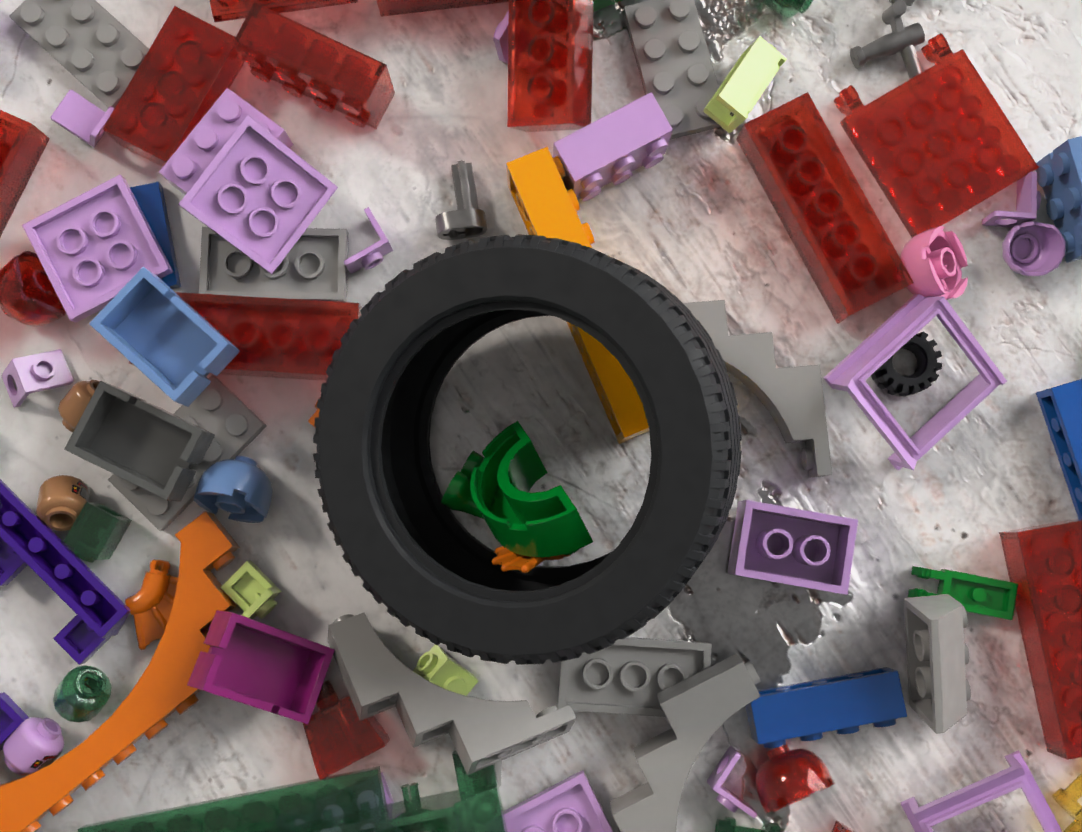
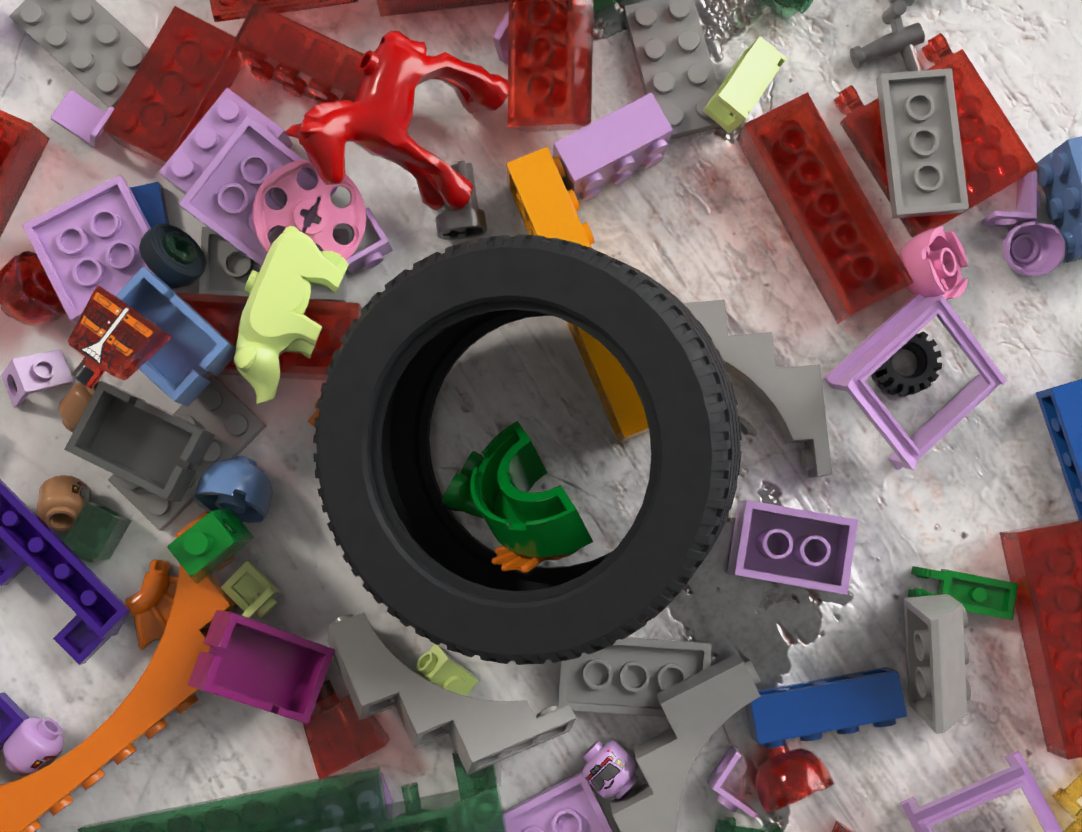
clear green head [53,665,112,723] -> none
none -> clear red torso [68,285,172,389]
none -> black wheel [139,224,206,287]
none -> green torso [167,509,255,584]
none -> yellowish green animal [234,226,349,405]
none -> bright pink wedge [252,160,366,260]
none -> red animal [285,31,510,211]
none -> lavender head [582,740,638,799]
none -> light grey plate [876,68,969,219]

